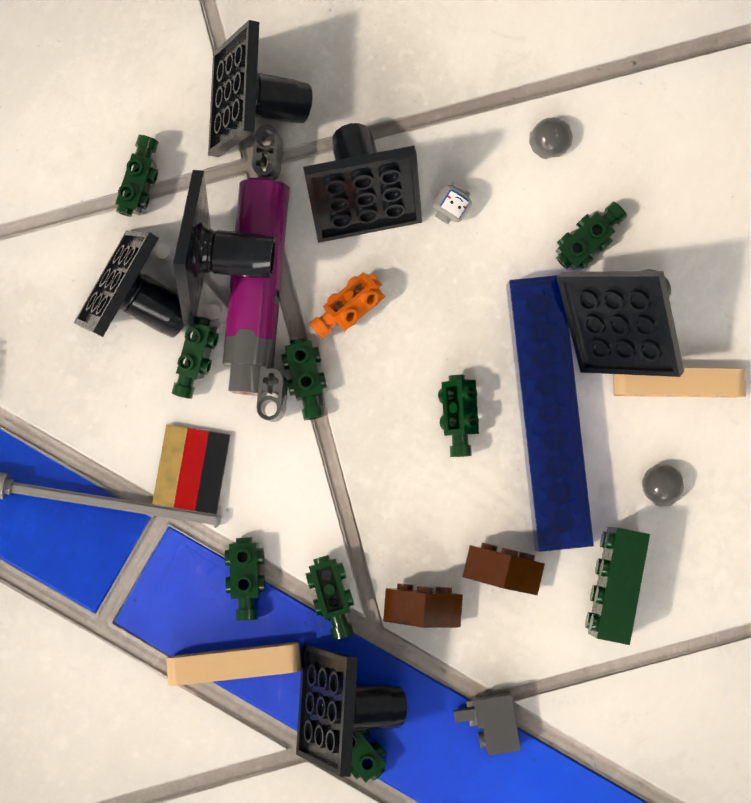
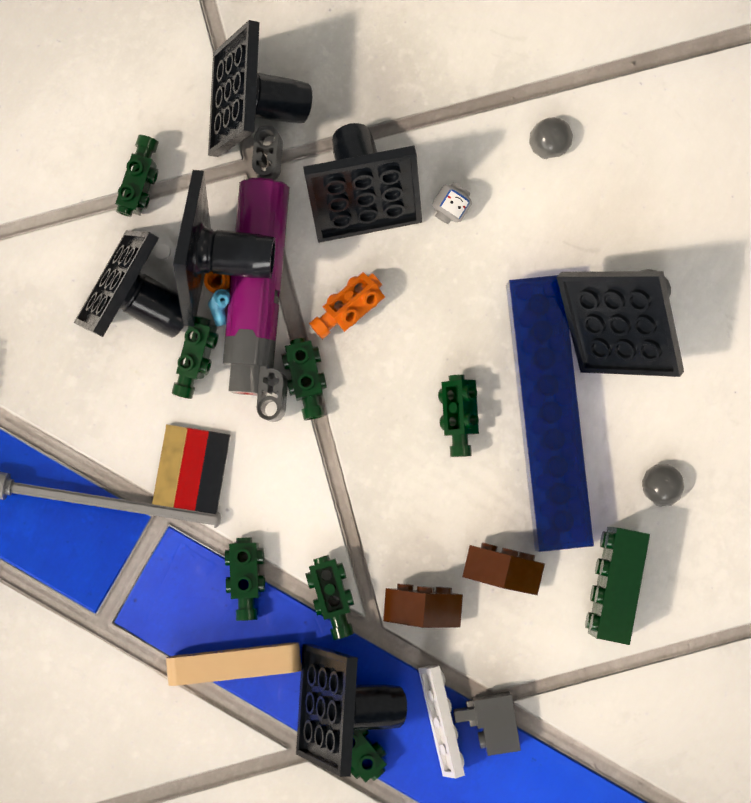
dark green brick [556,201,627,271] -> none
tan beam [613,368,746,398] -> none
none -> orange cone [204,272,231,293]
none -> medium azure arm [208,289,231,326]
none -> white plate [418,665,465,779]

